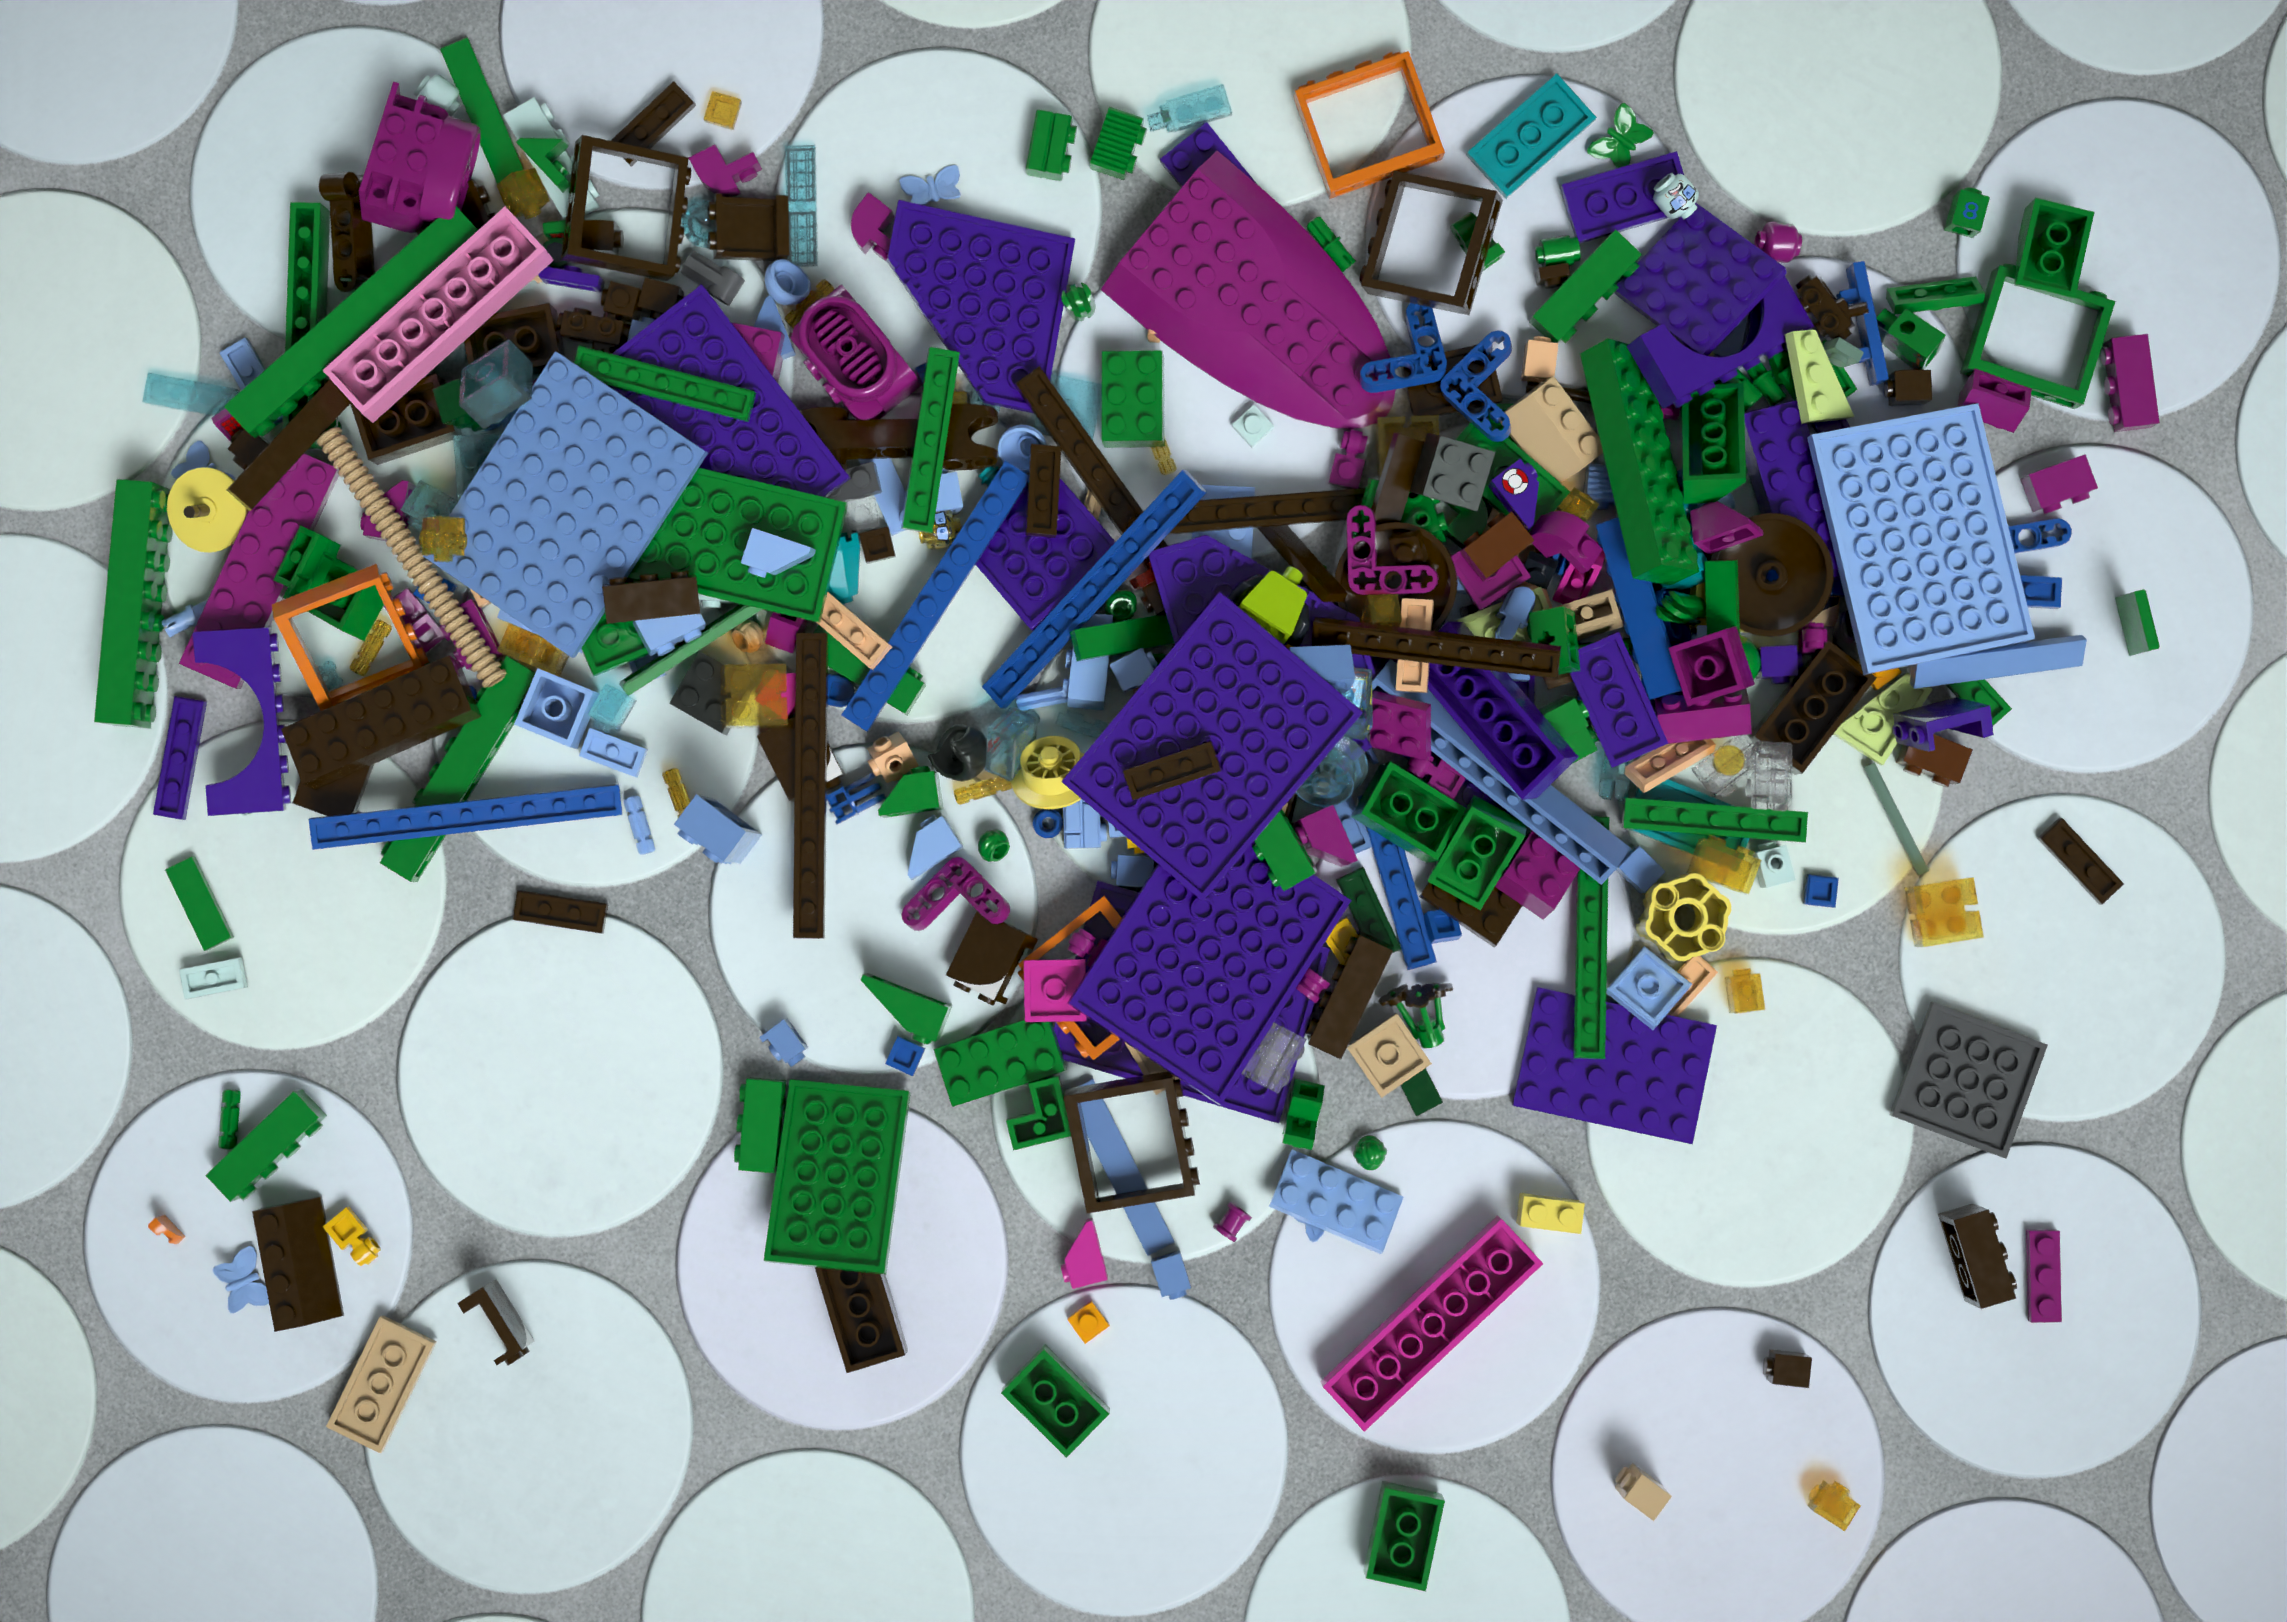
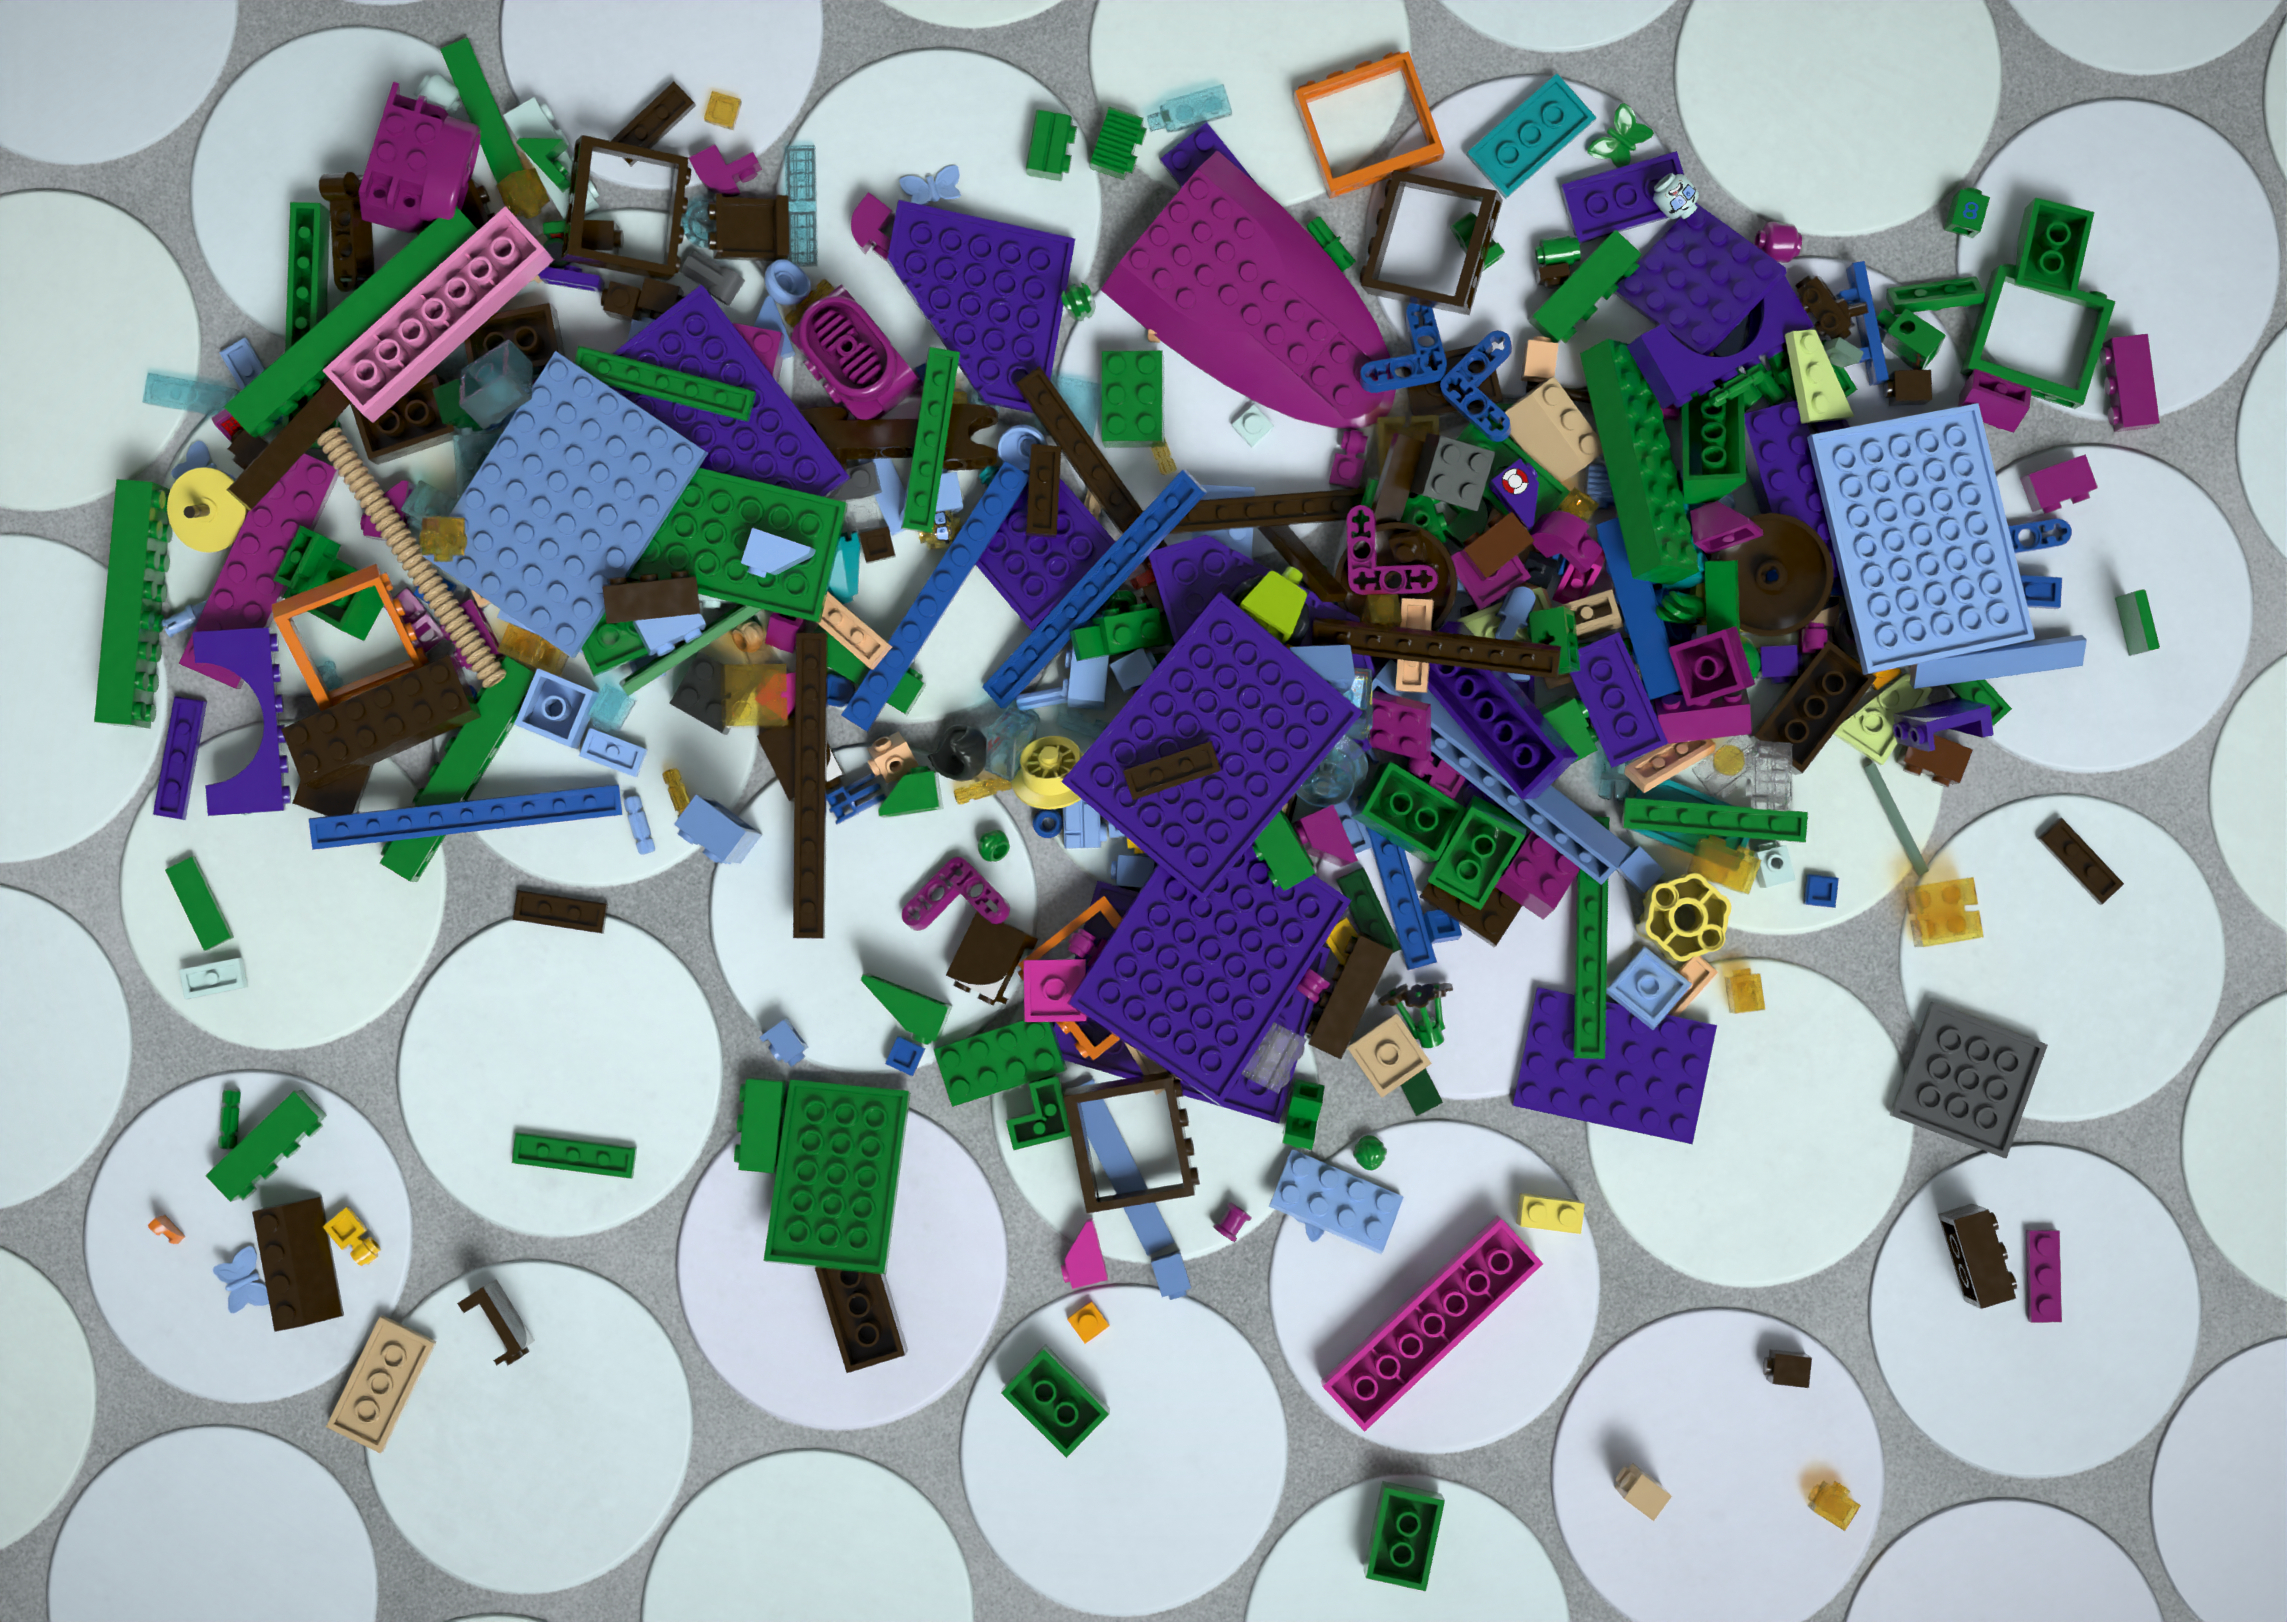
clear yellow axle [350,619,392,676] -> none
dark brown brick [557,308,631,354] -> none
light blue slope [908,815,963,880] -> none
none -> green tile [512,1132,637,1179]
none -> green bracket [1092,603,1164,654]
none -> green axle [1708,365,1764,407]

